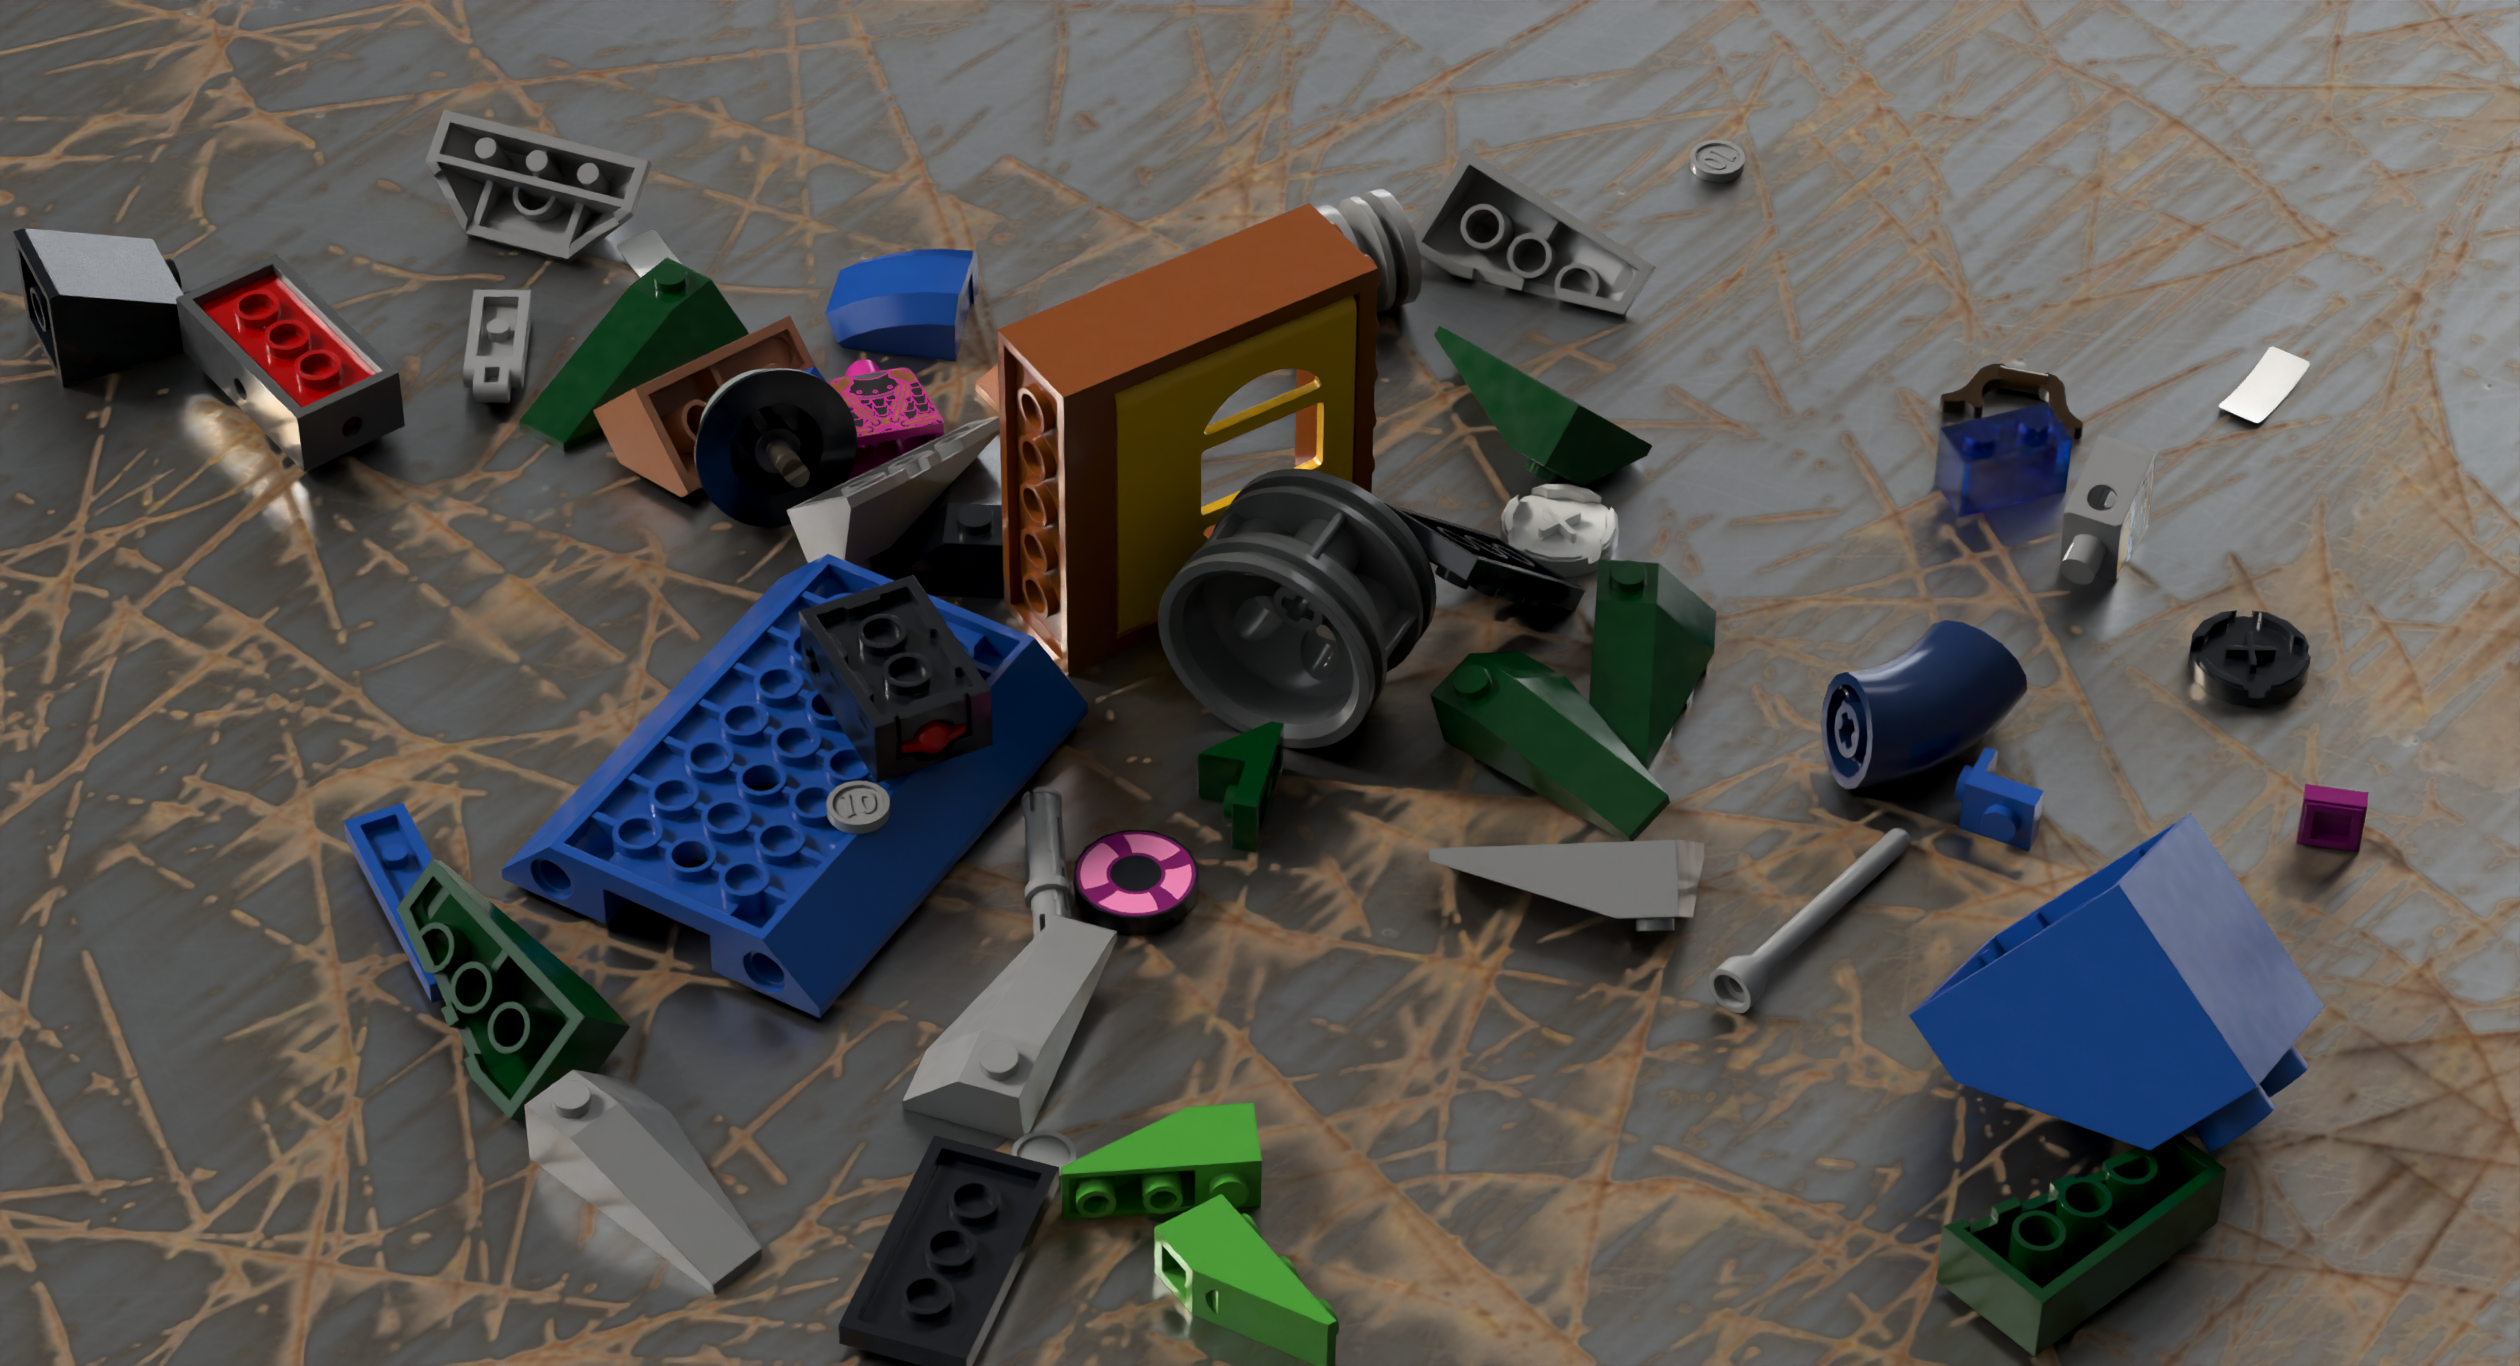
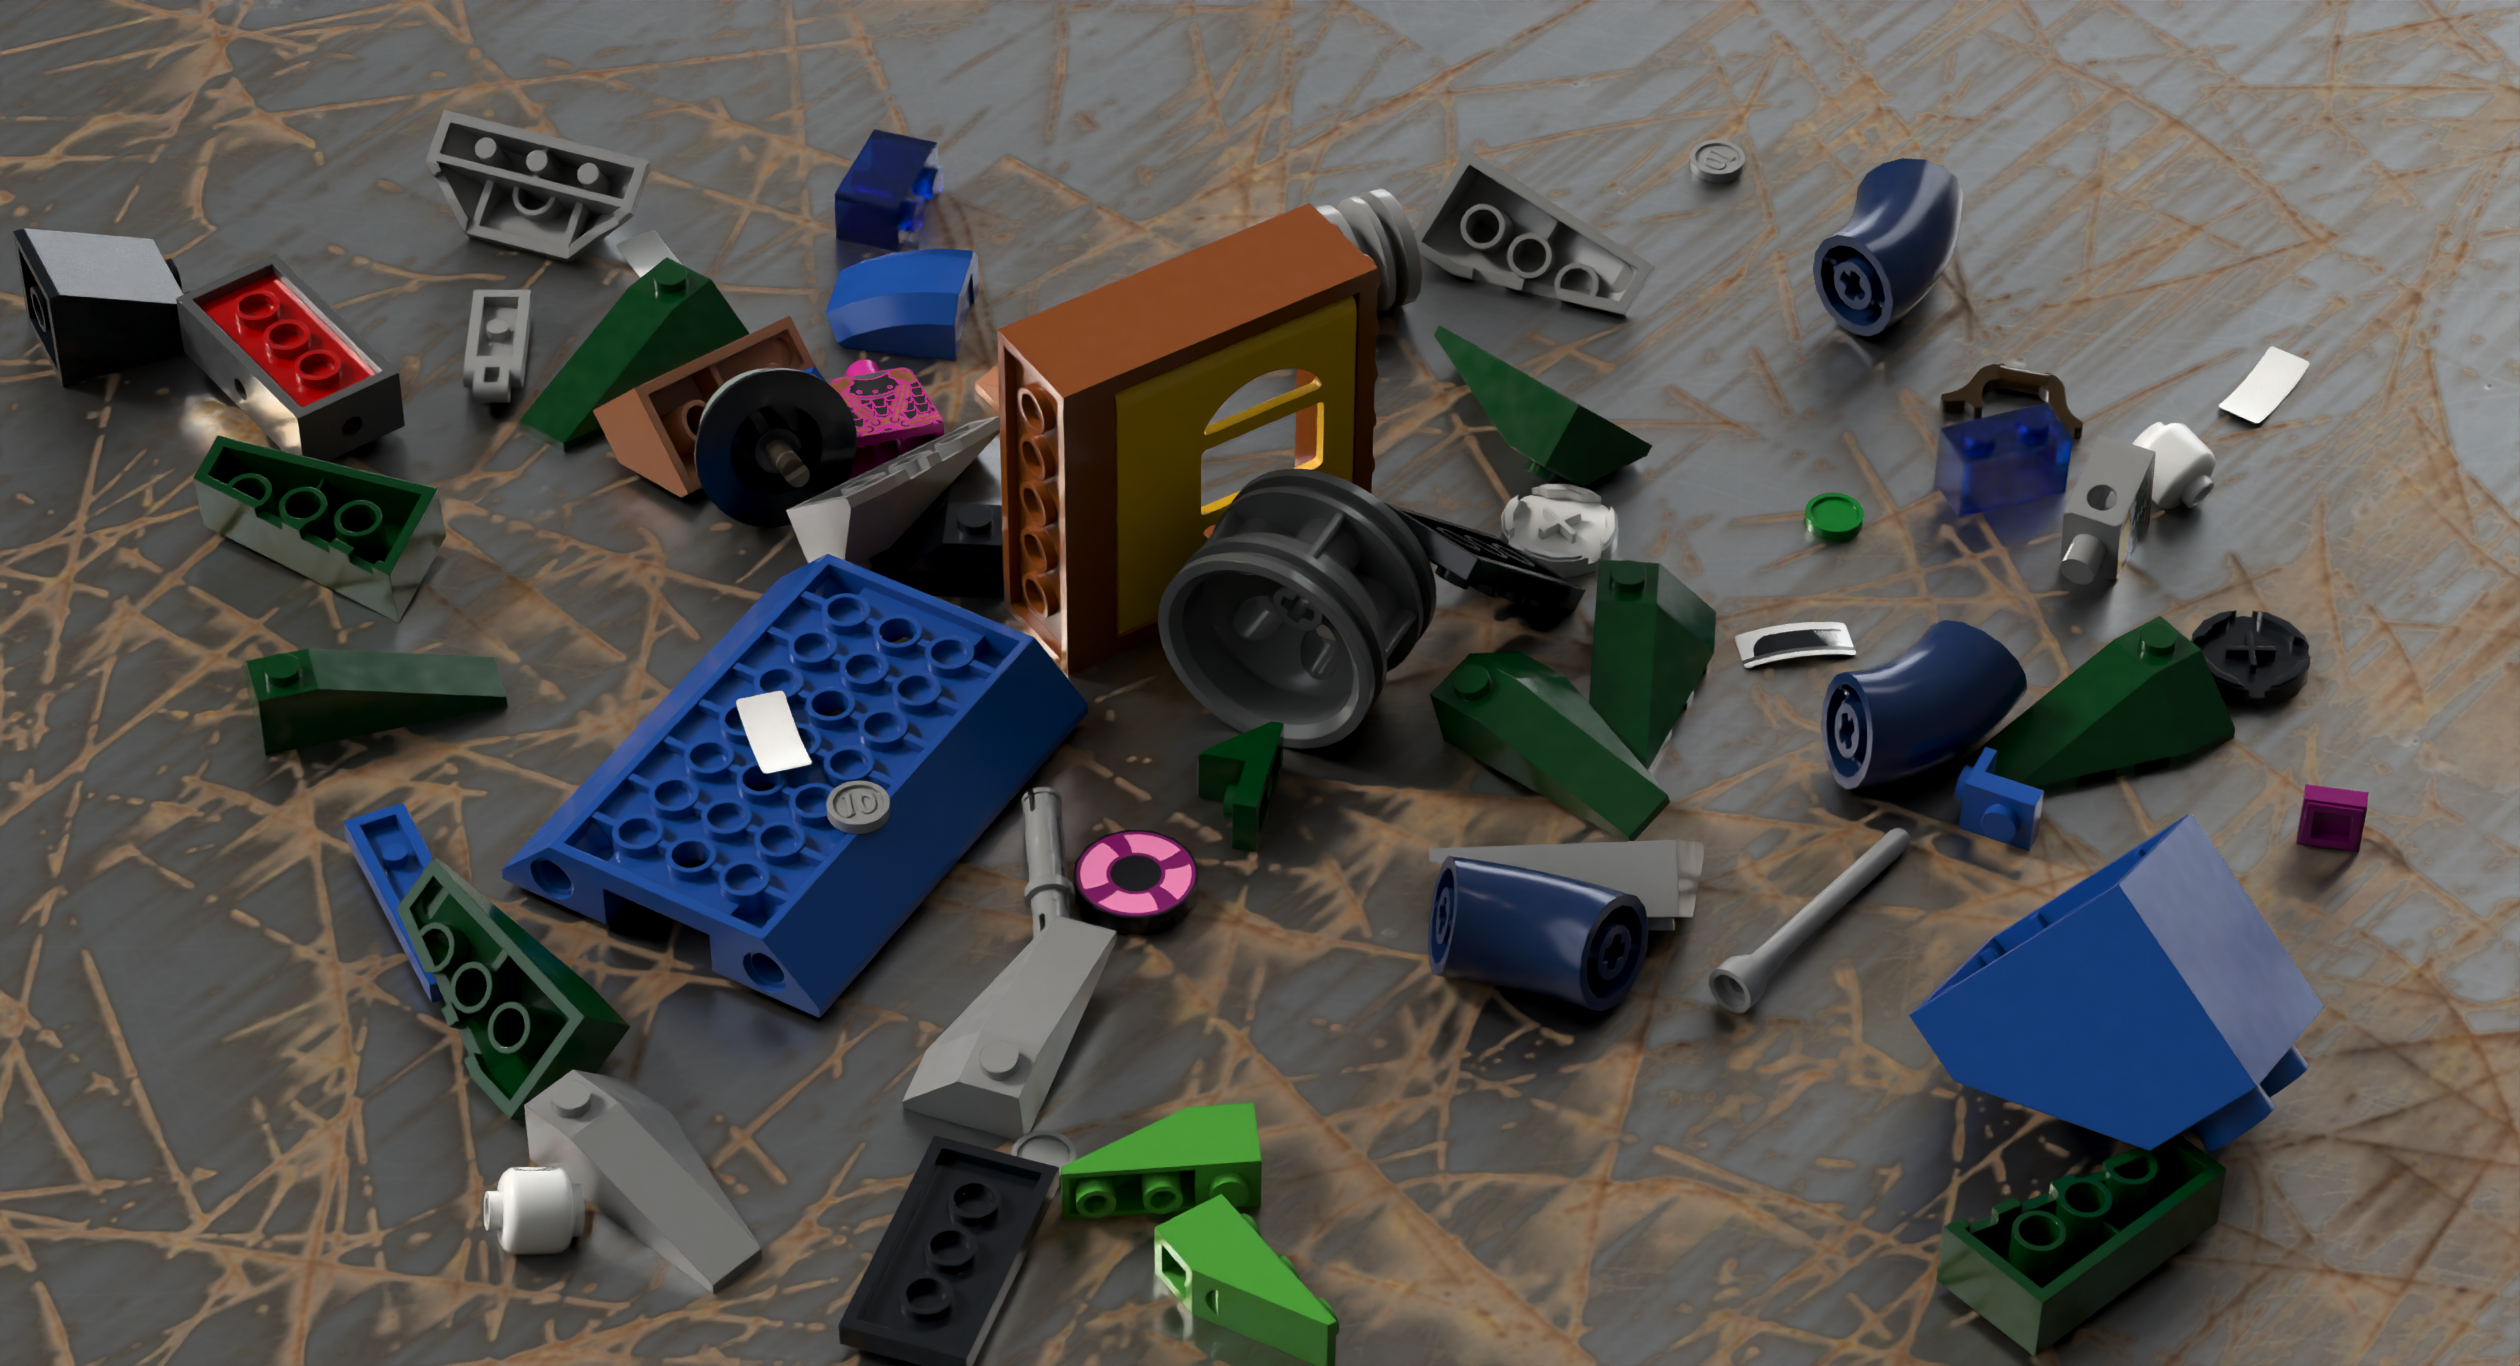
black piece [799,575,993,783] -> none
none -> dark green wedge [193,436,446,623]
none -> dark green wedge [241,649,508,755]
none -> white head [484,1167,585,1255]
none -> white sticker [736,691,812,774]
none -> clear blue brick [834,129,944,253]
none -> dark blue brick [1428,856,1649,1011]
none -> sticker [1735,622,1856,668]
none -> green piece [1804,493,1864,541]
none -> dark blue brick [1813,158,1963,337]
none -> dark green wedge [1967,616,2235,793]
none -> white head [2132,422,2216,509]

